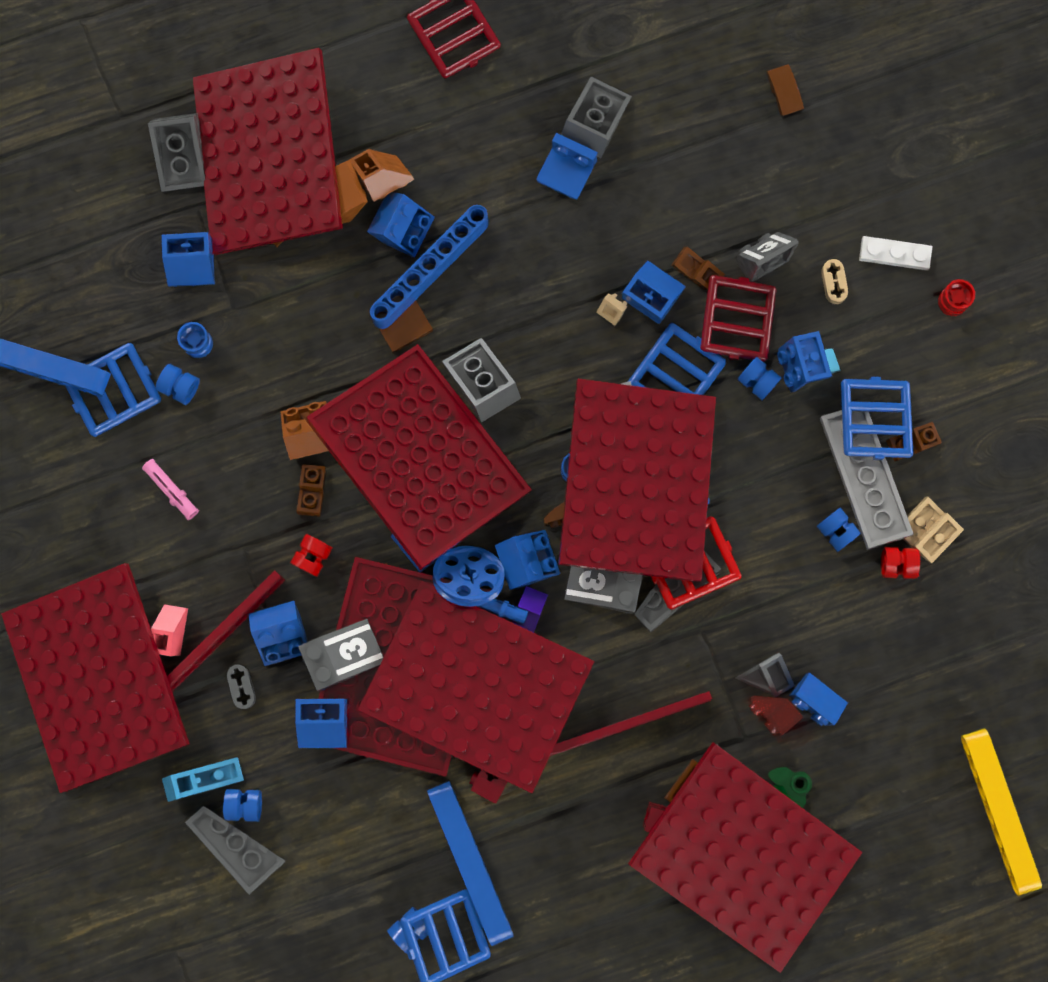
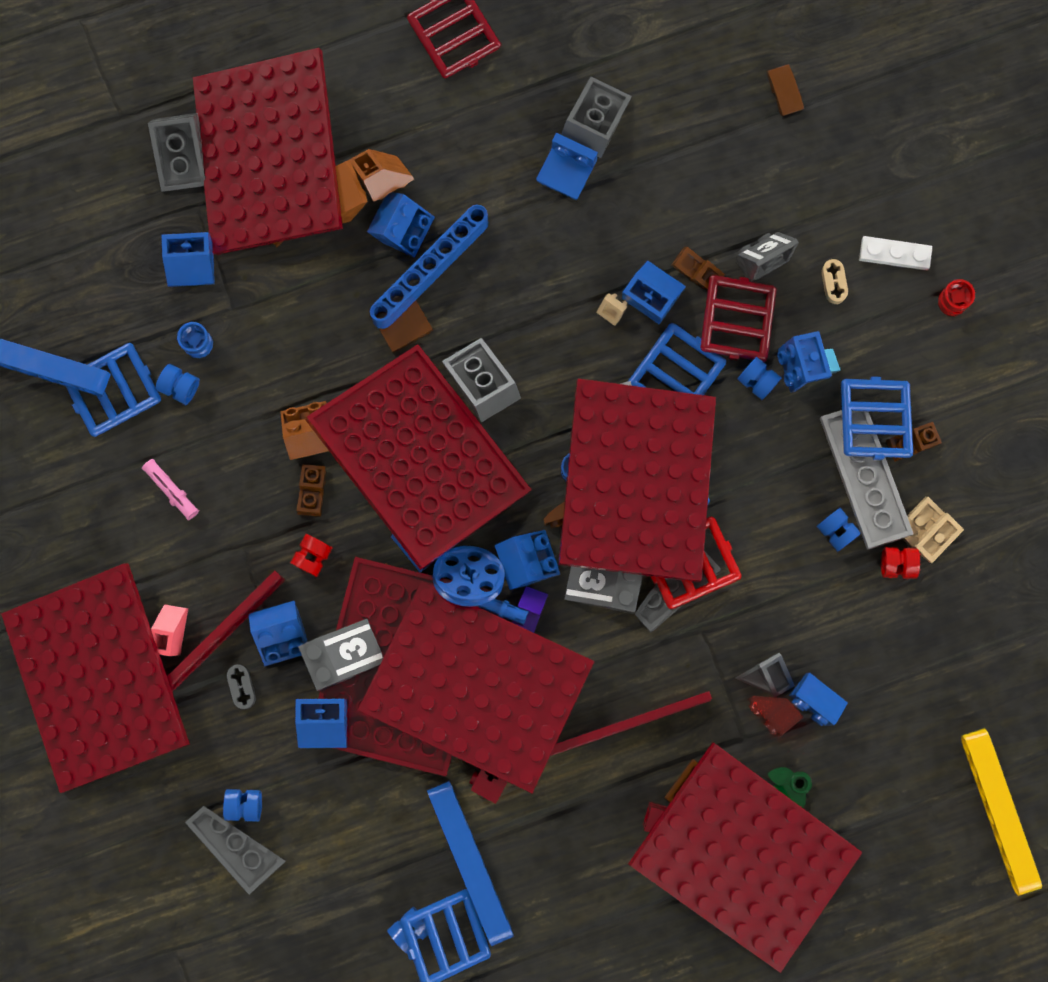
dark azure slope [162,757,244,802] -> none

